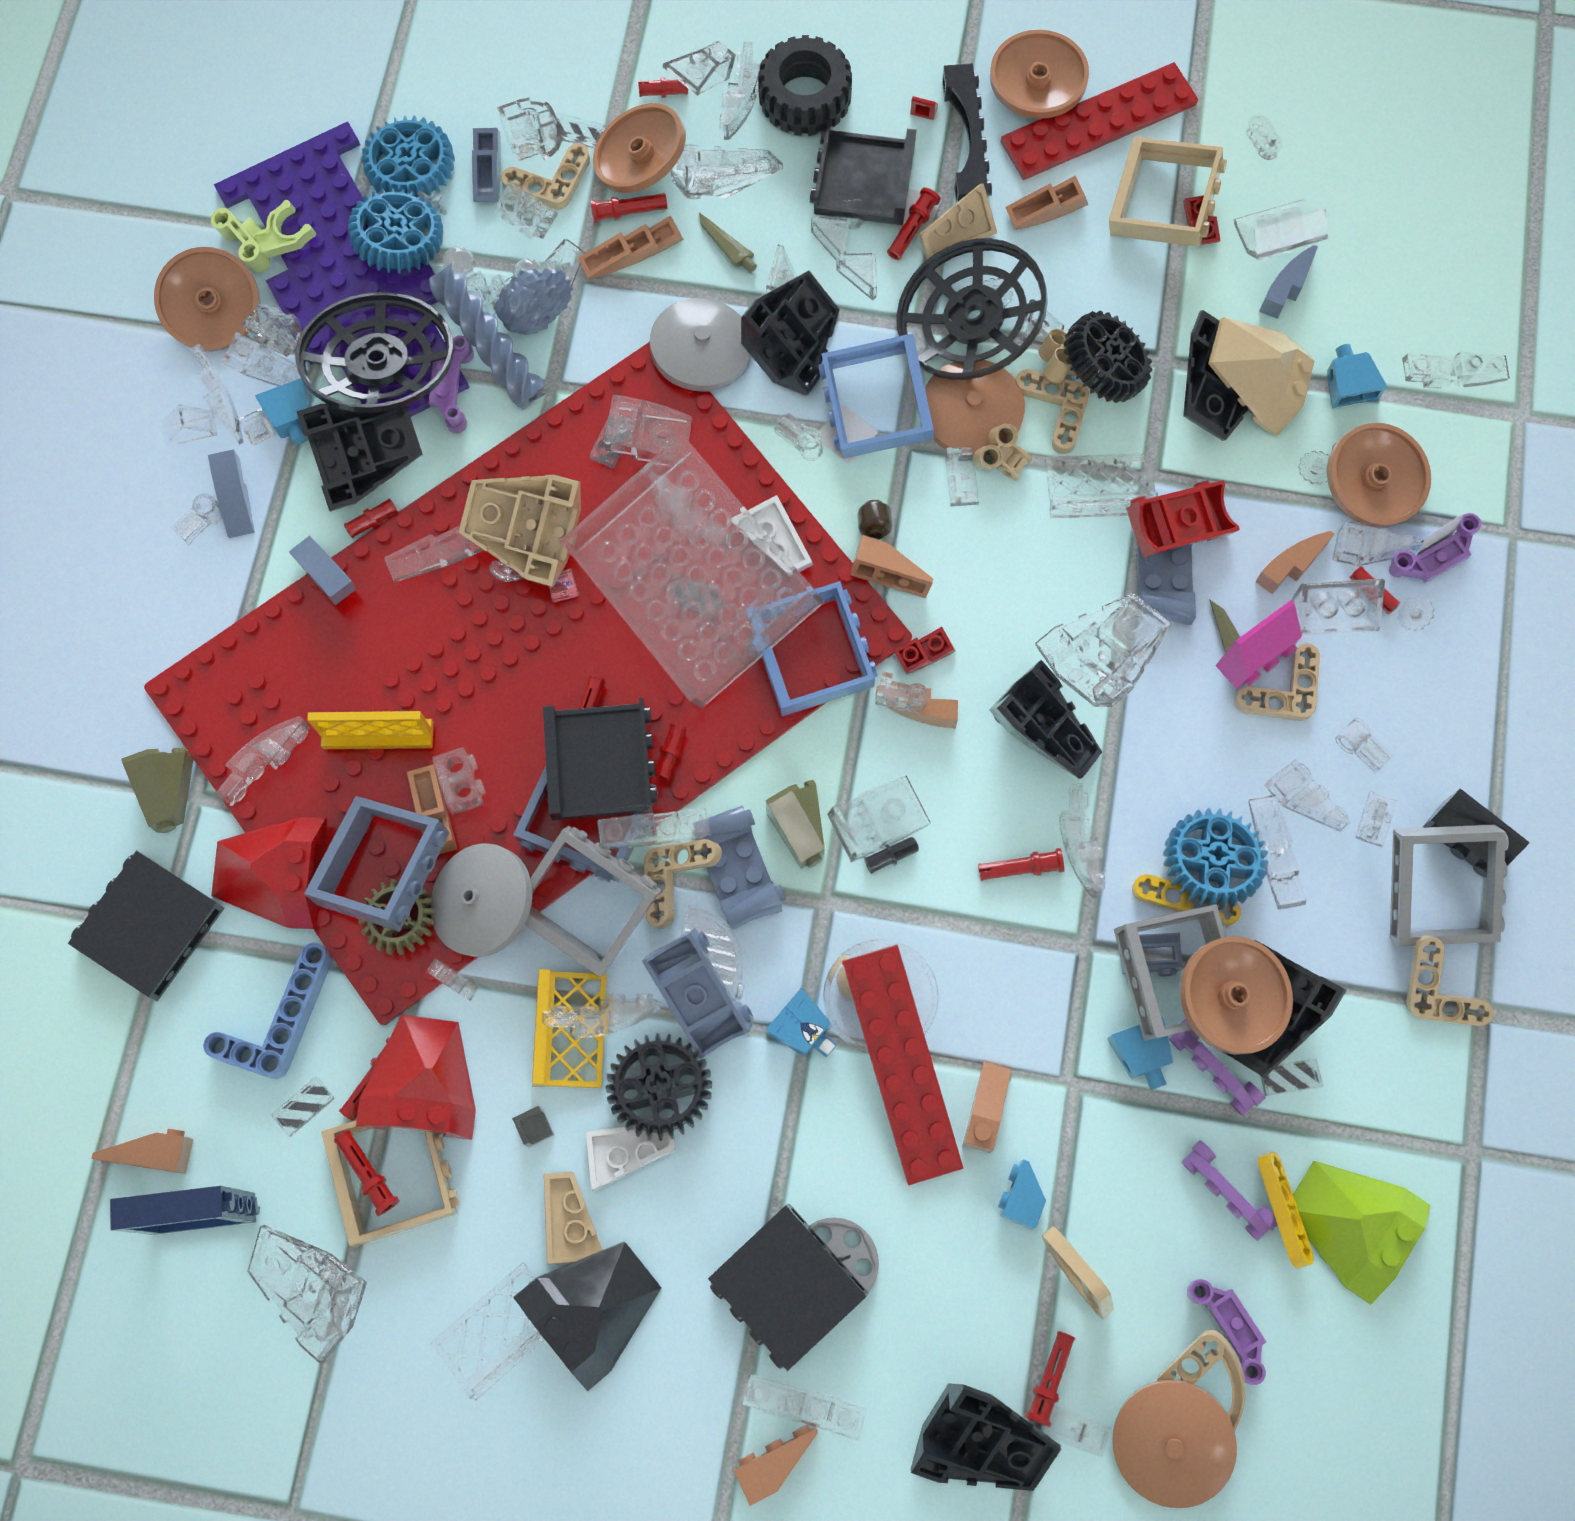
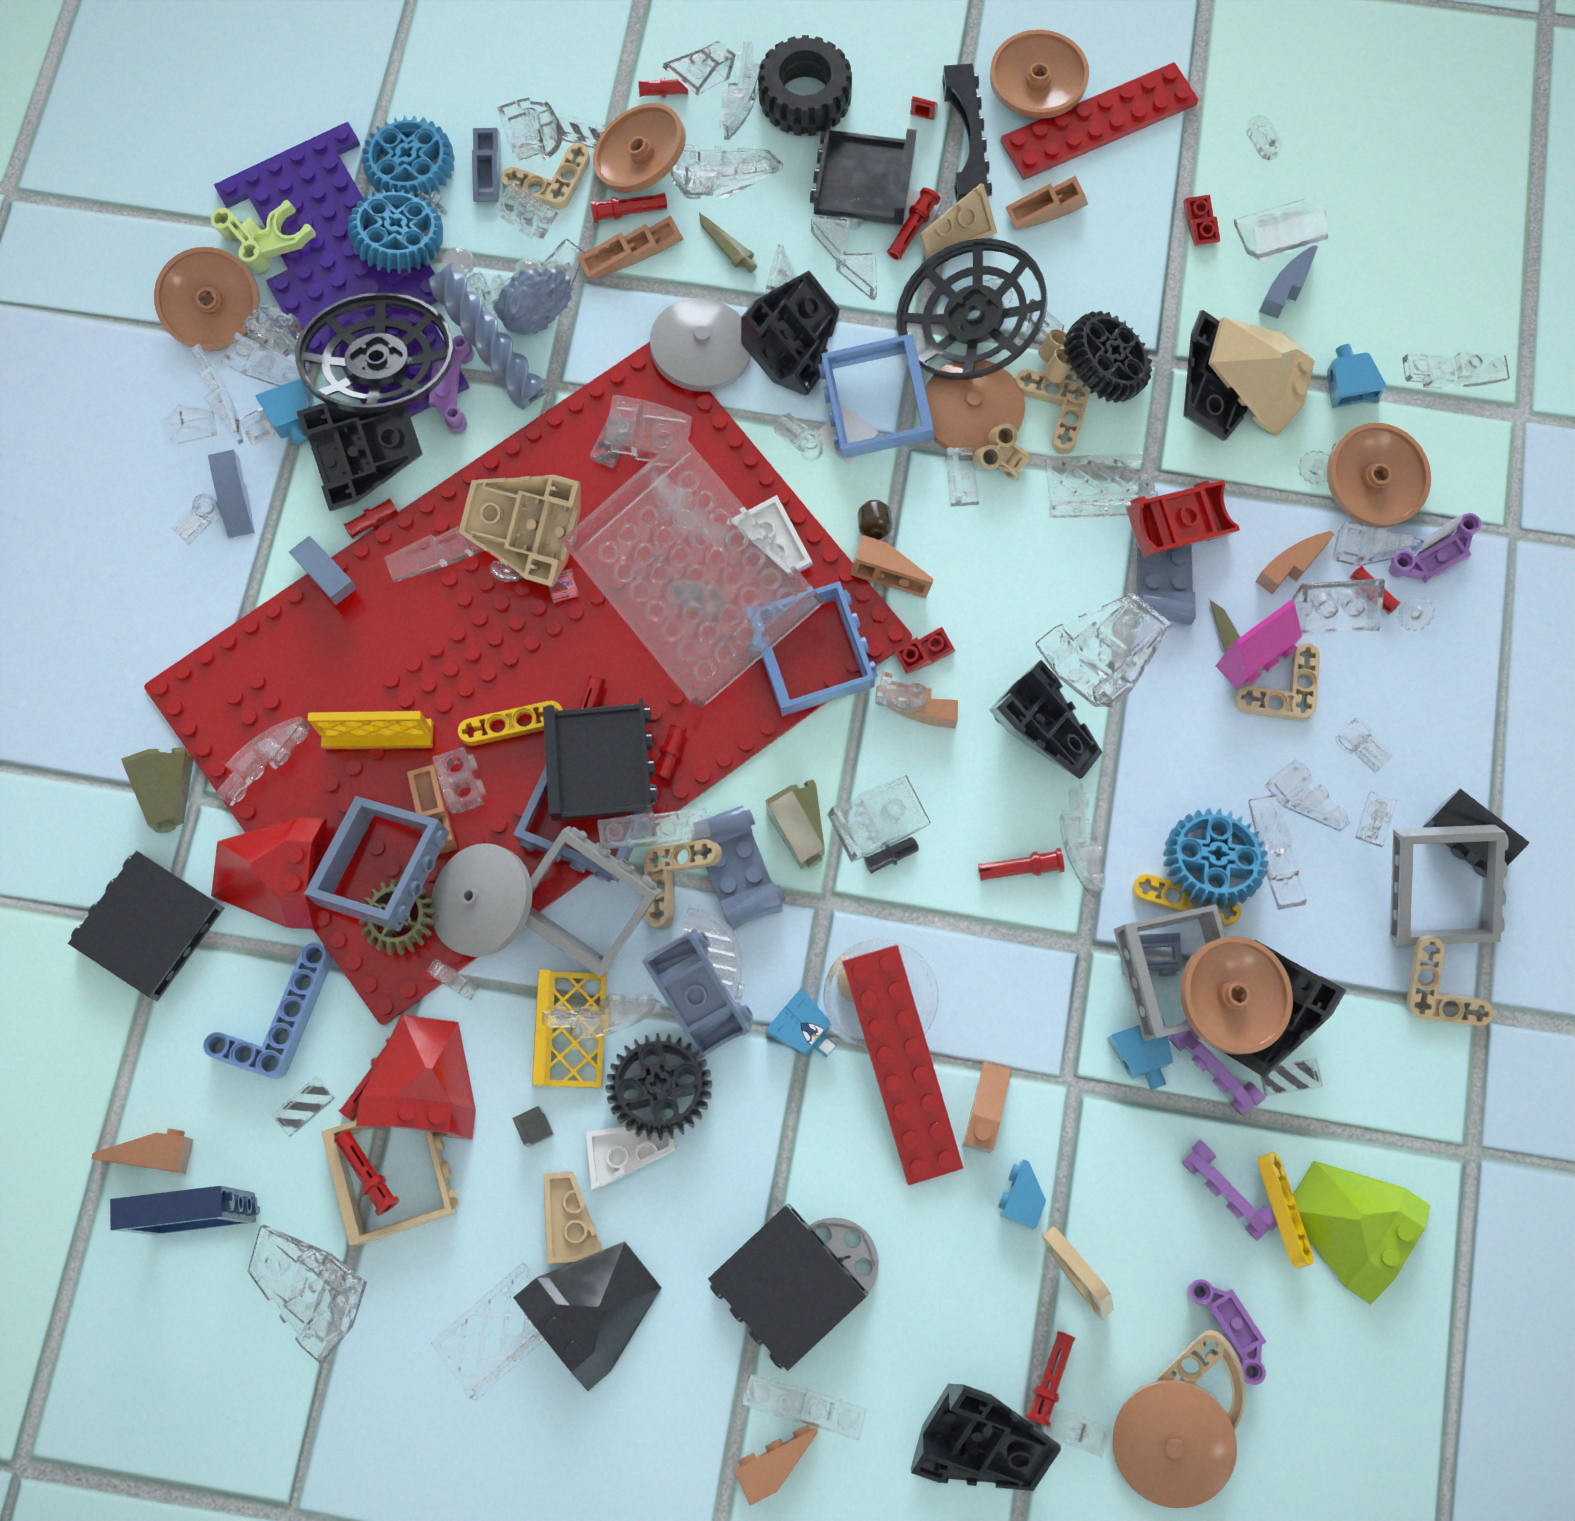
tan window [1109,137,1227,247] -> none
none -> yellow beam [458,701,563,746]

